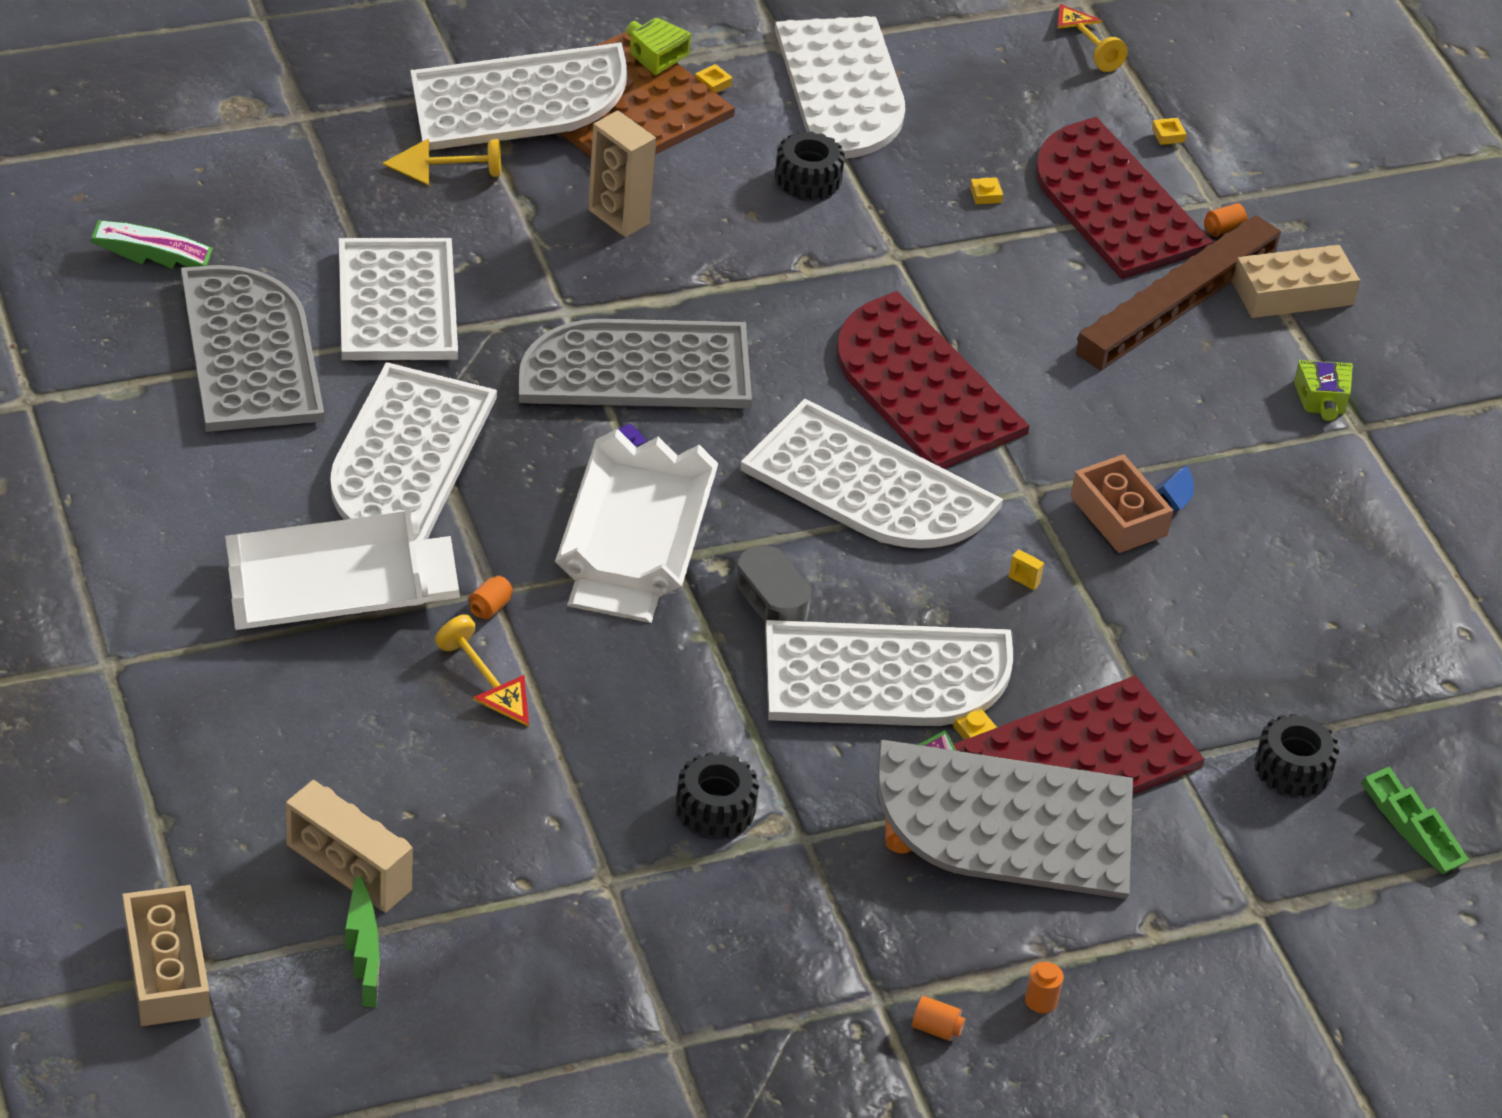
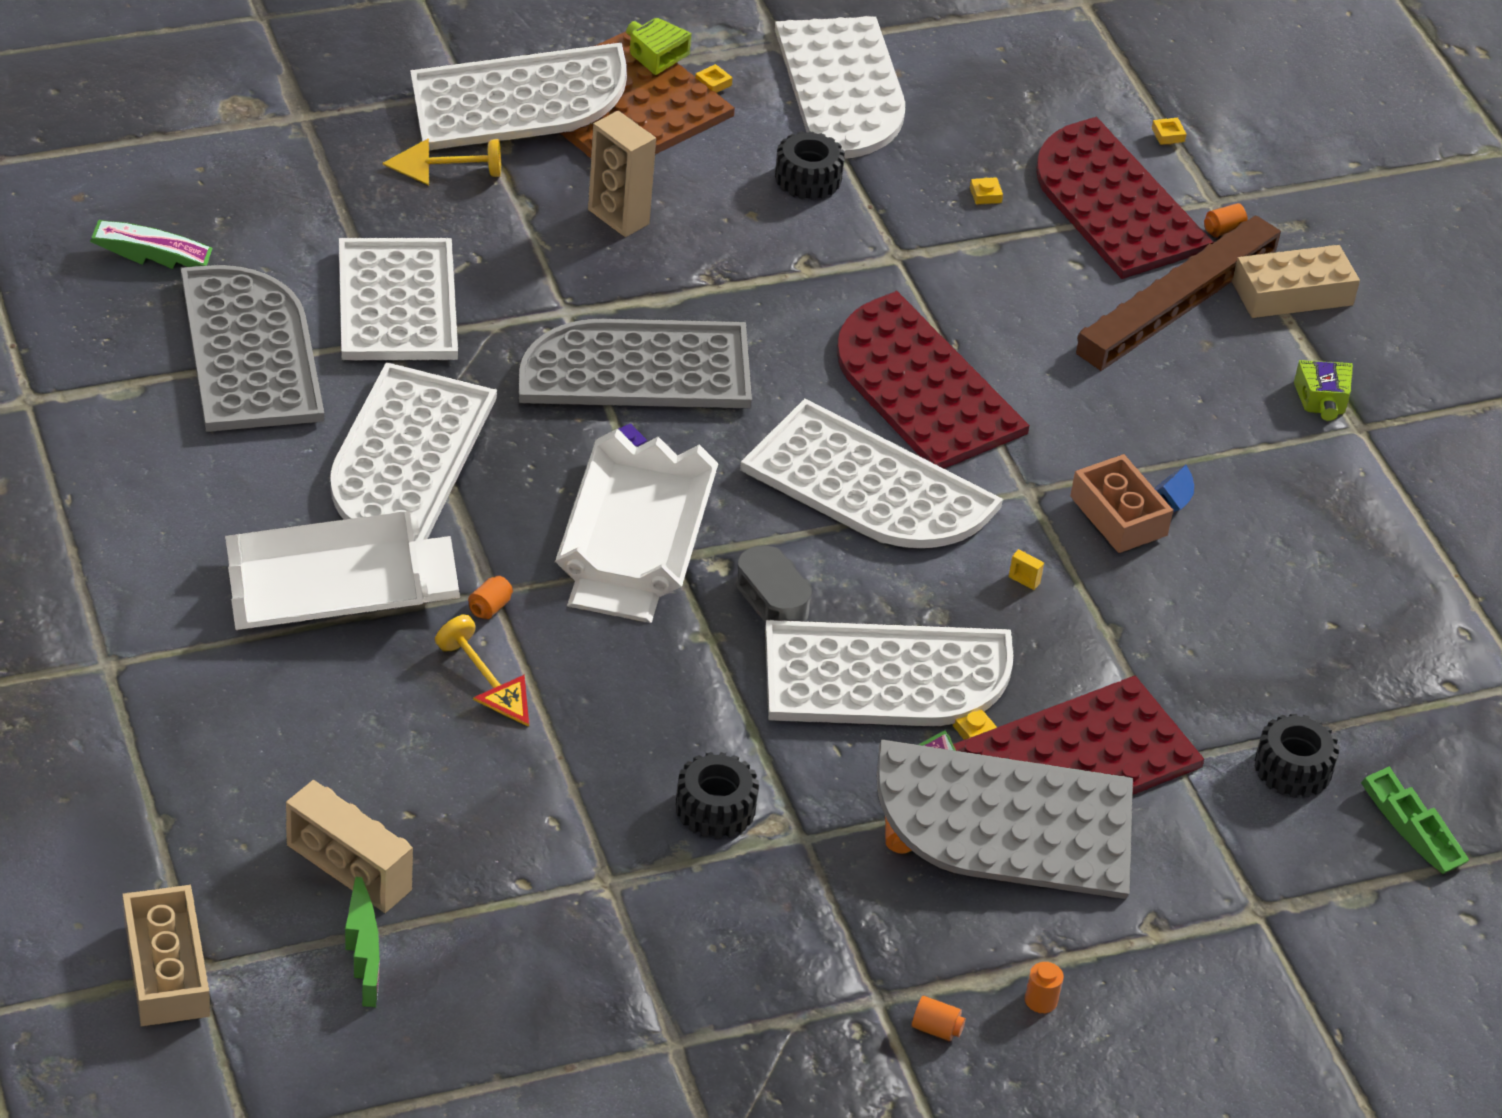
yellow piece [1057,4,1128,72] -> none

